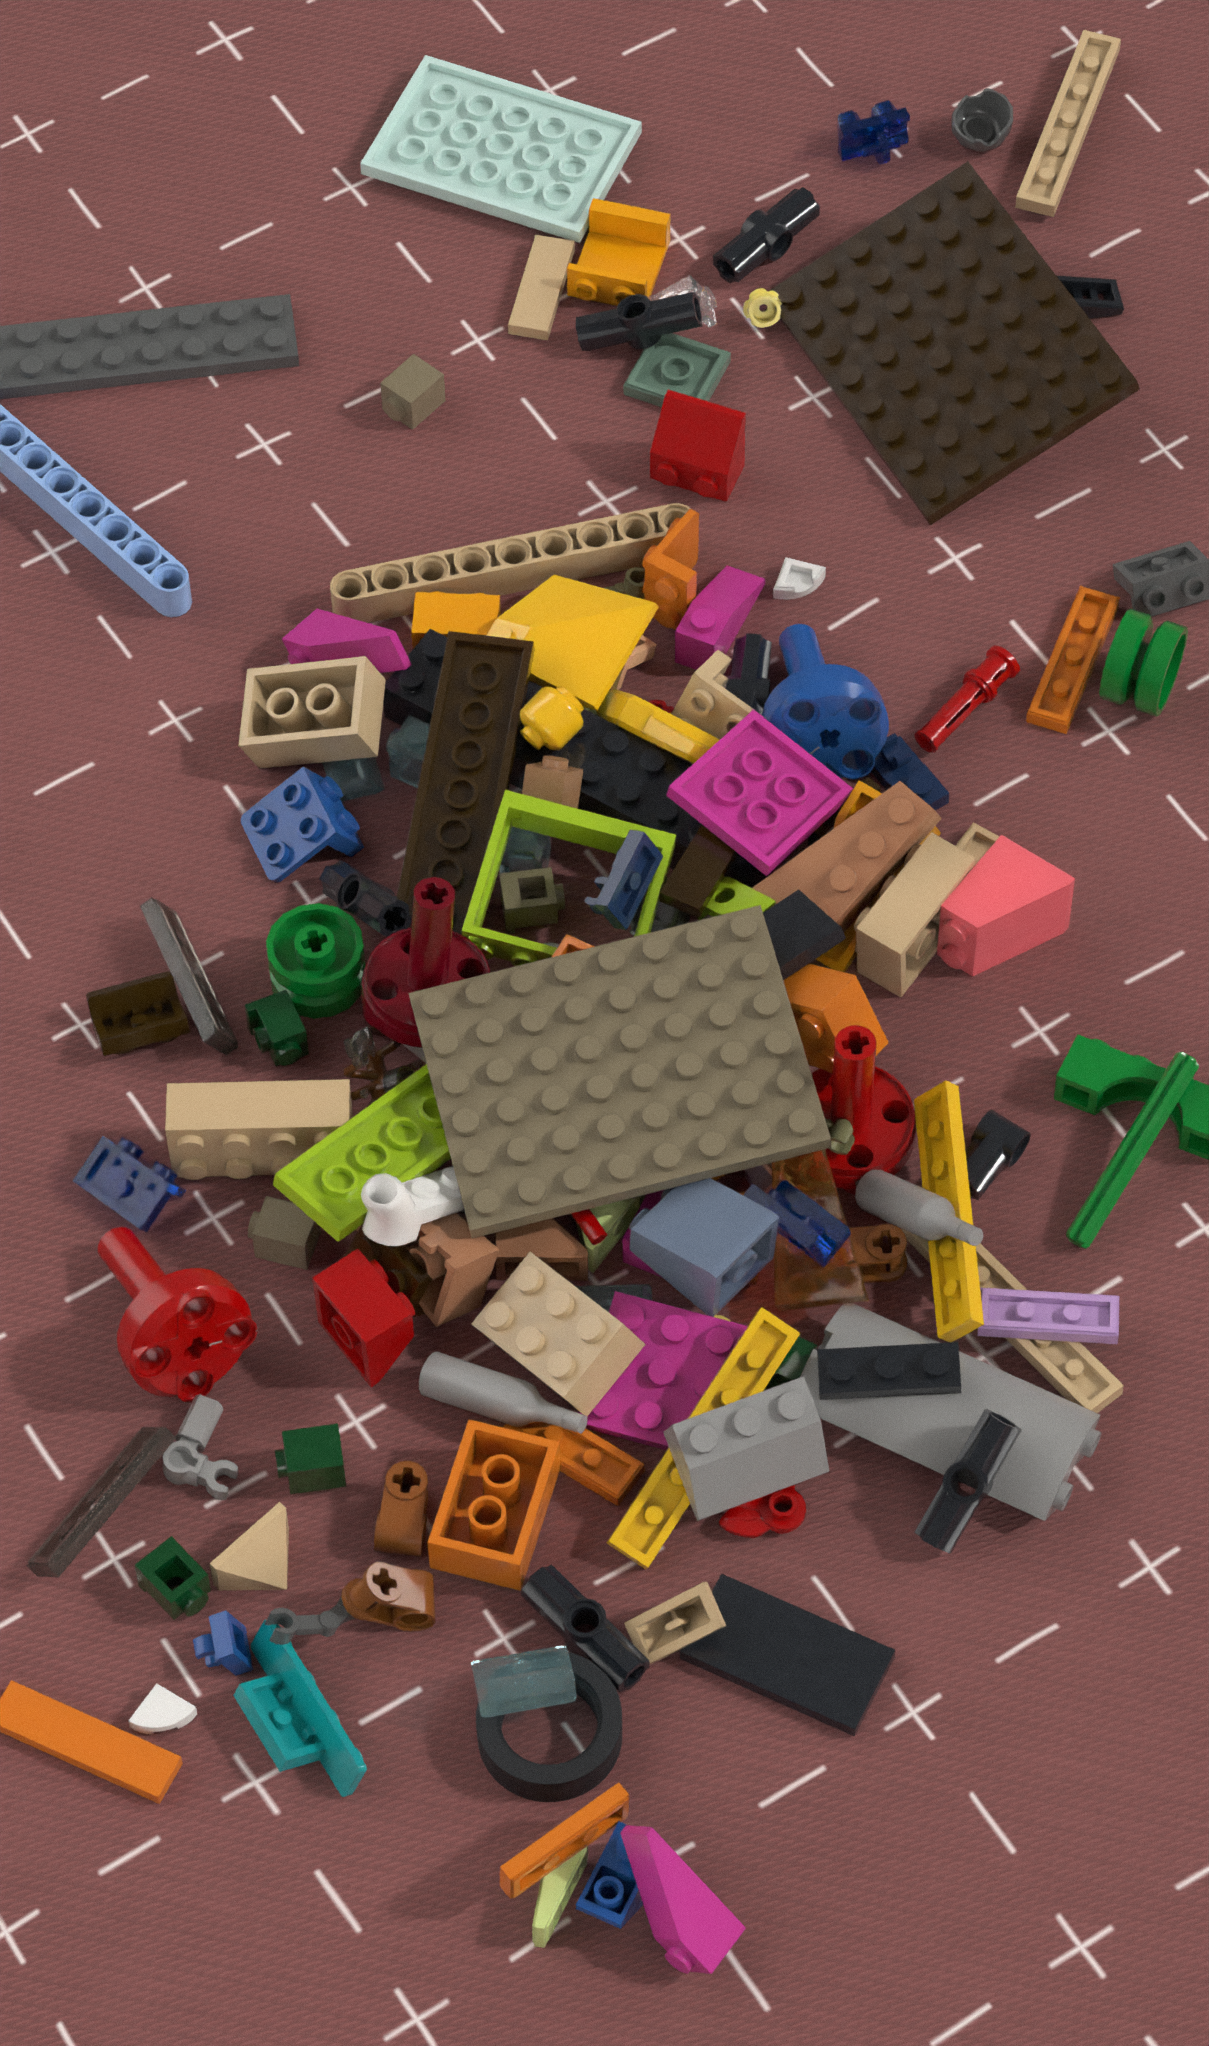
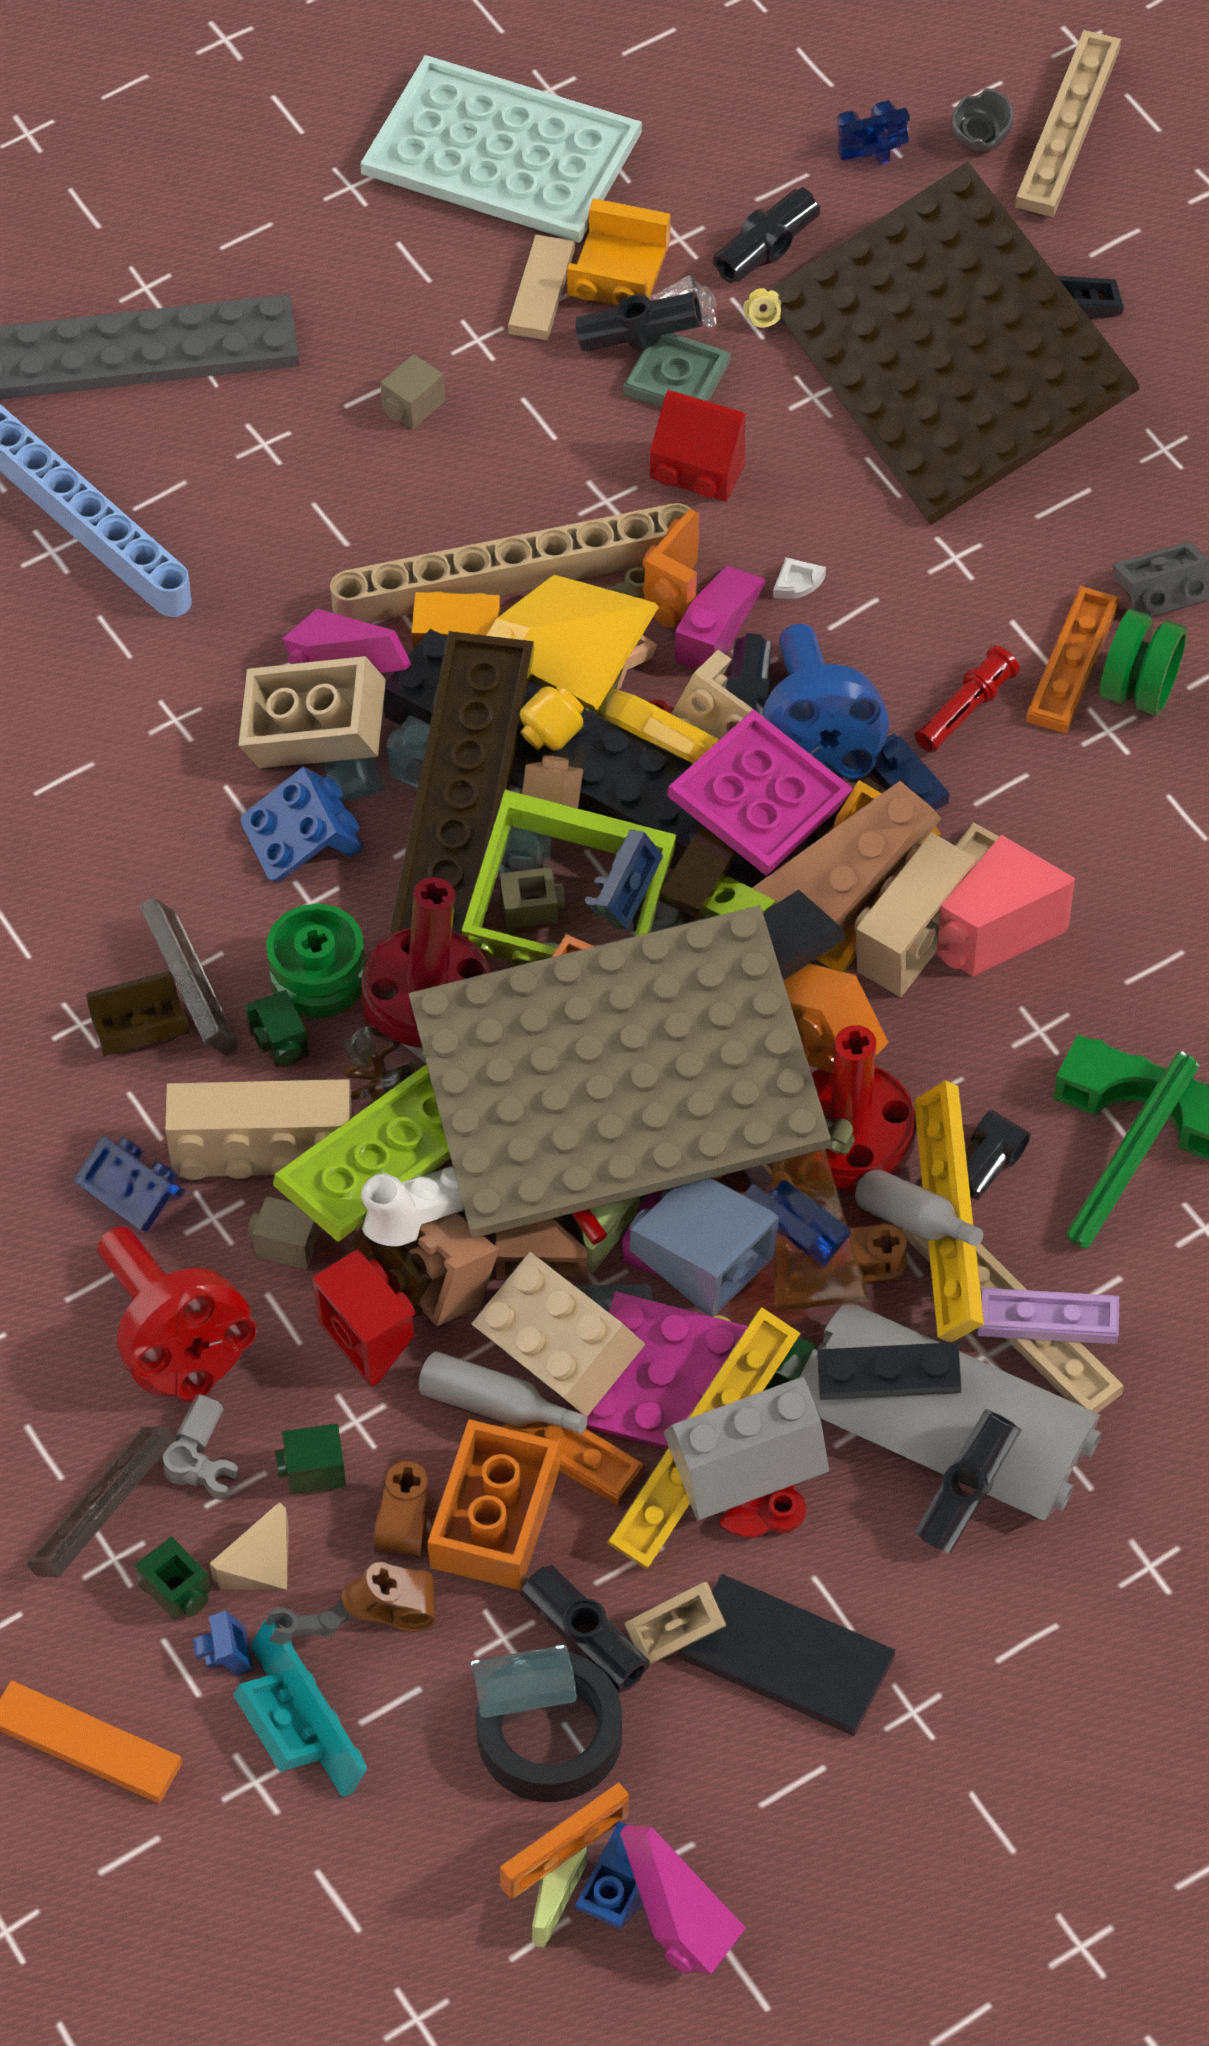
white tile [129,1683,197,1734] -> none
black piece [319,860,412,937] -> none

